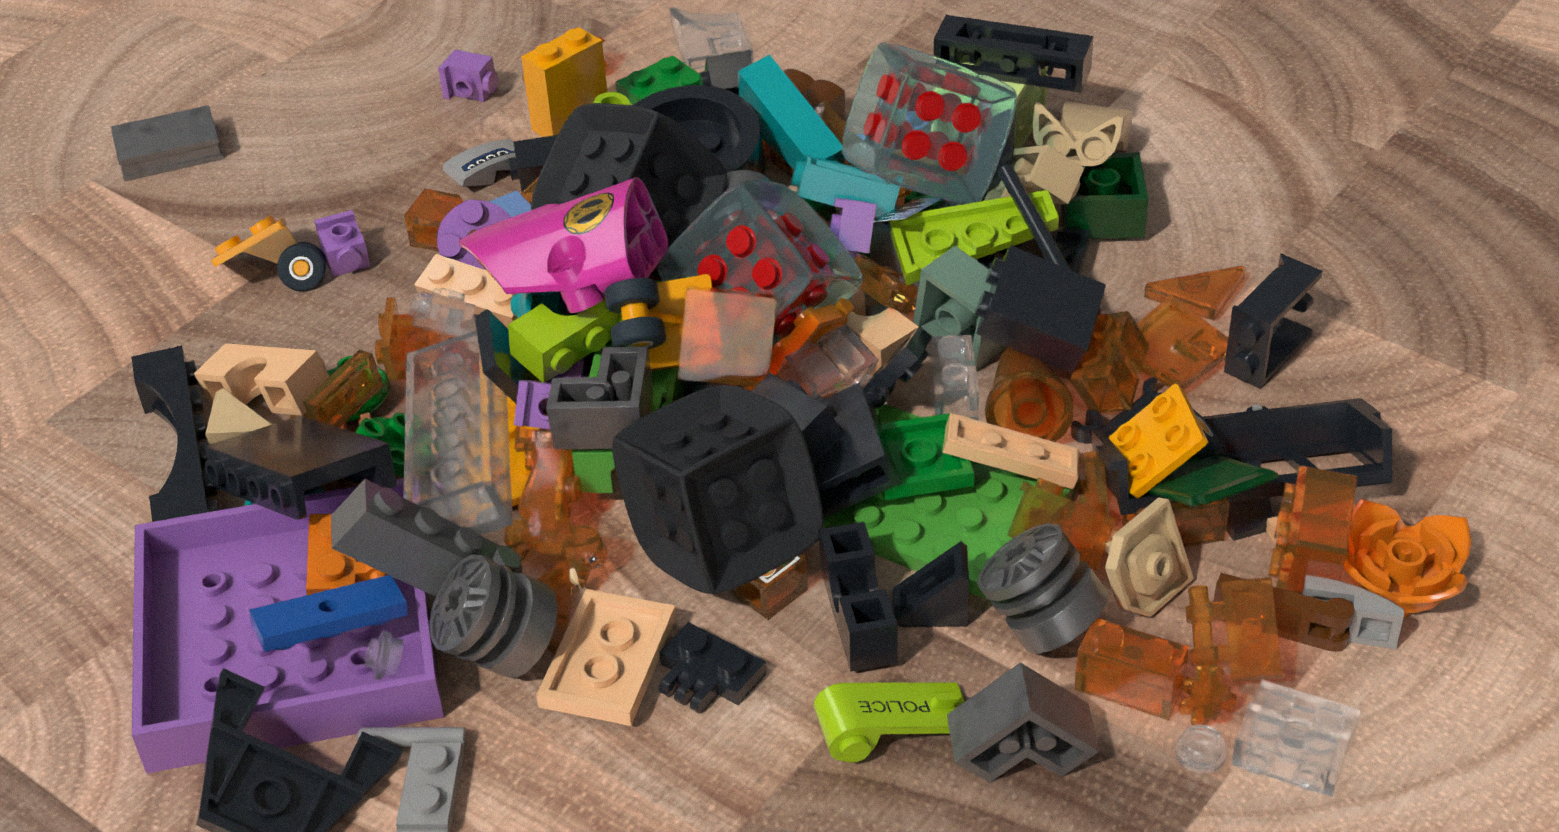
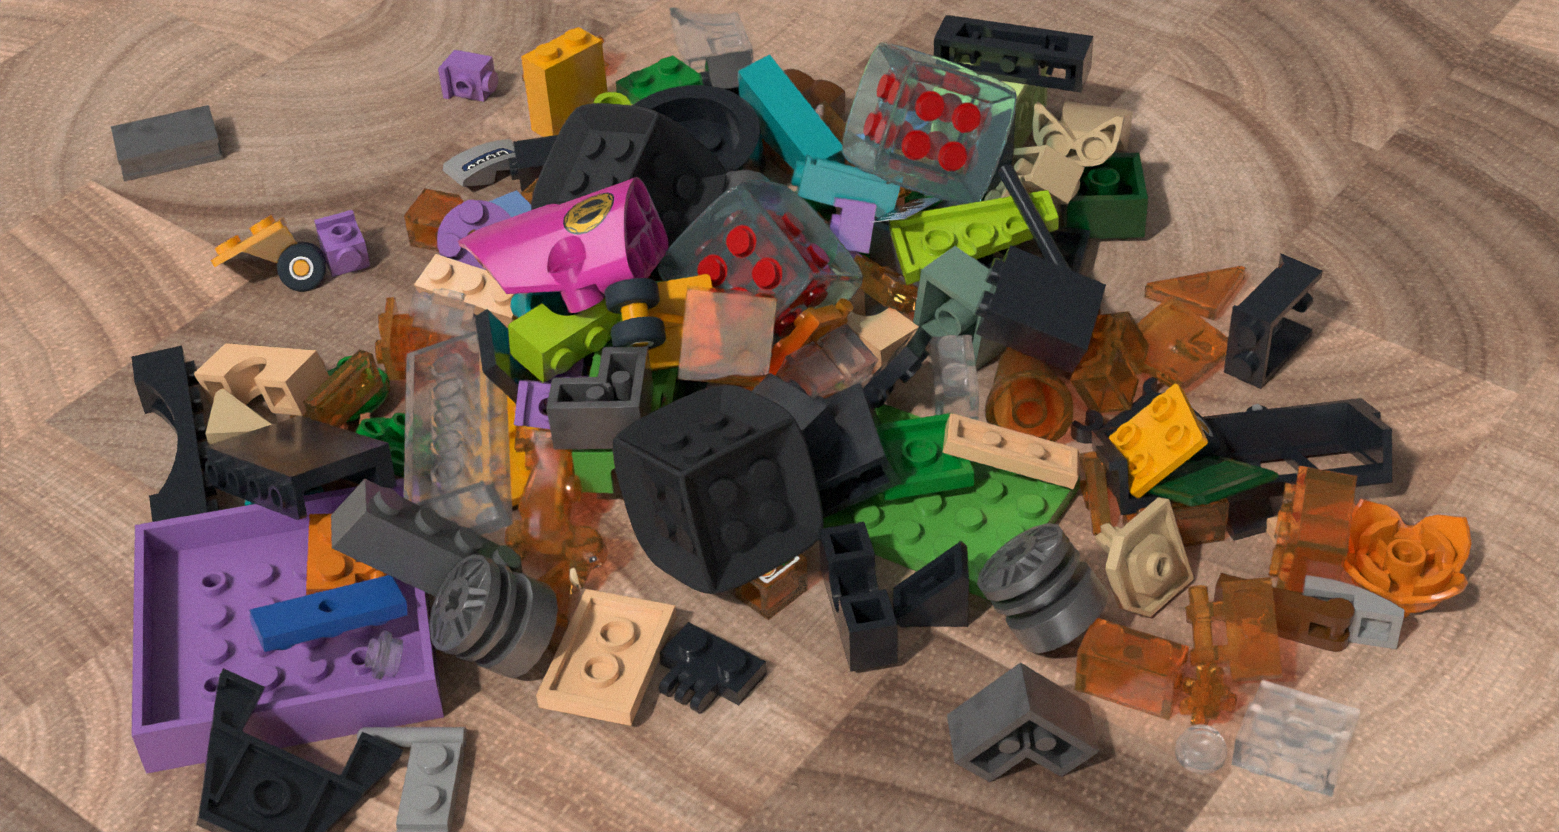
lime door [813,682,965,763] -> none
clear orange bracket [1007,477,1117,570] -> none

